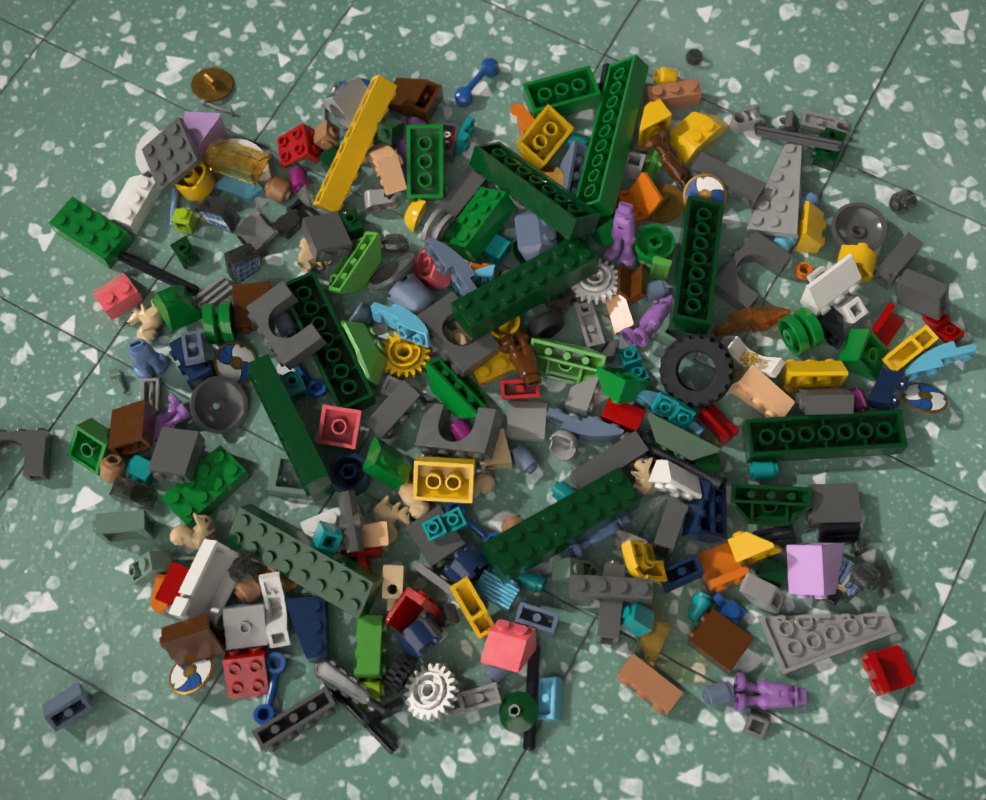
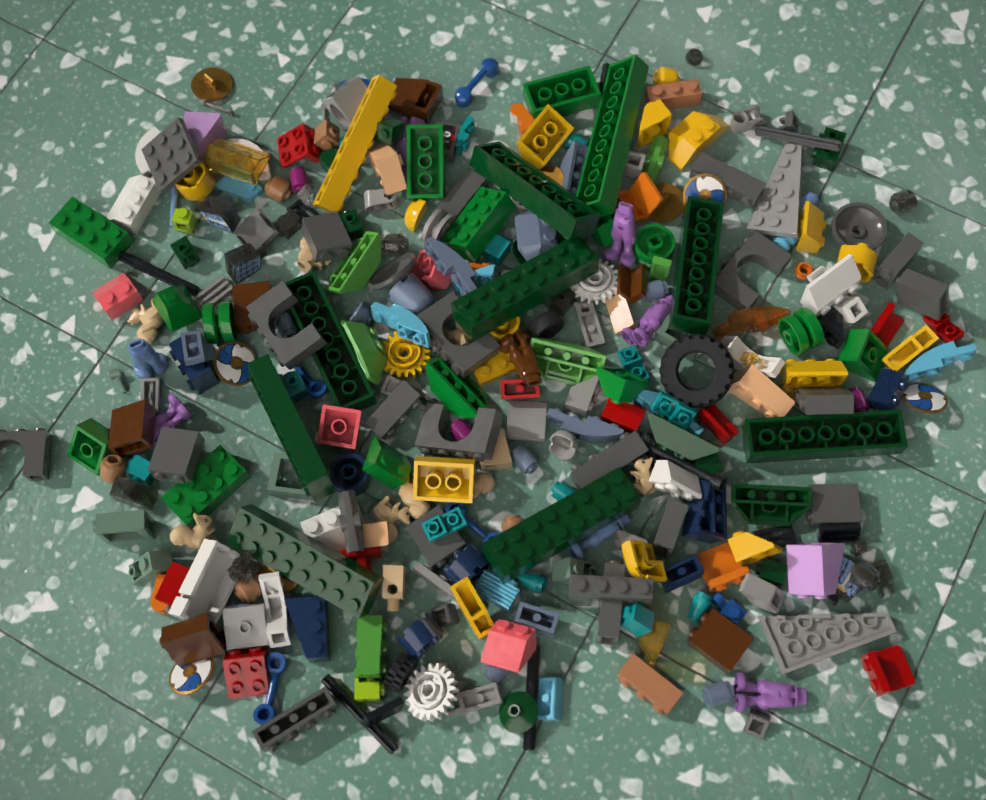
sand blue brick [42,682,93,732] -> none
dark grey dish [190,376,248,434] -> none
teal brick [312,521,343,553] -> none
sword [314,659,389,716] -> none
red bracket [385,587,442,634] -> none
dark grey slope [601,339,620,364] -> none
reddish brown piece [641,130,690,189] -> none
teal brick [748,460,778,481] -> none
light grey hinge [799,110,852,139] -> none

